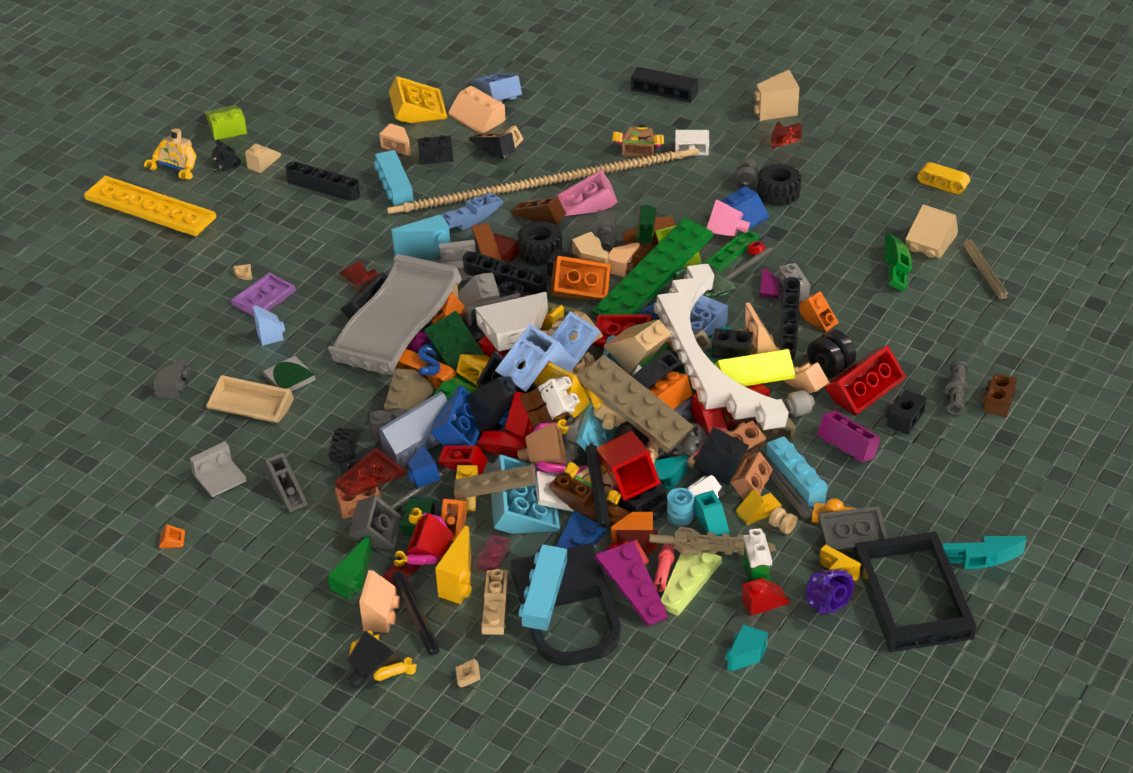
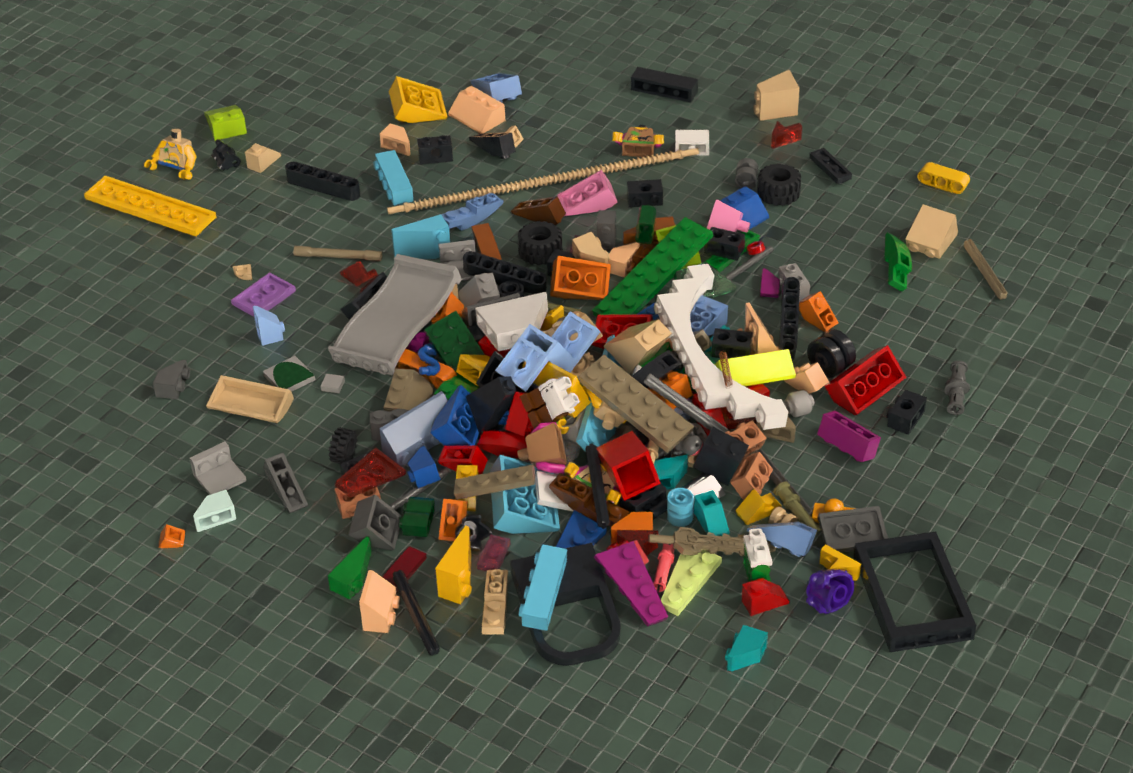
black torso [347,630,417,687] -> none
red torso [394,508,453,567] -> none
tan tile [455,659,480,688] -> none
clear red slope [493,233,519,263] -> none
medium azure brick [766,436,828,509] -> none
teal slope [942,536,1026,569] -> none
reddish brown brick [982,373,1017,417] -> none
none -> light aqua slope [193,490,236,532]
none -> dark tan piece [293,246,382,261]
none -> light grey tile [320,374,345,393]
none -> black piece [455,515,493,552]
none -> black brick [627,179,663,208]
none -> dark grey axle [644,374,728,432]
none -> black brick [704,227,745,261]
none -> dark orange piece [719,351,733,388]
none -> medium blue slope [747,522,817,557]
none -> olive pin [773,481,821,536]
none -> black plate [809,148,852,184]

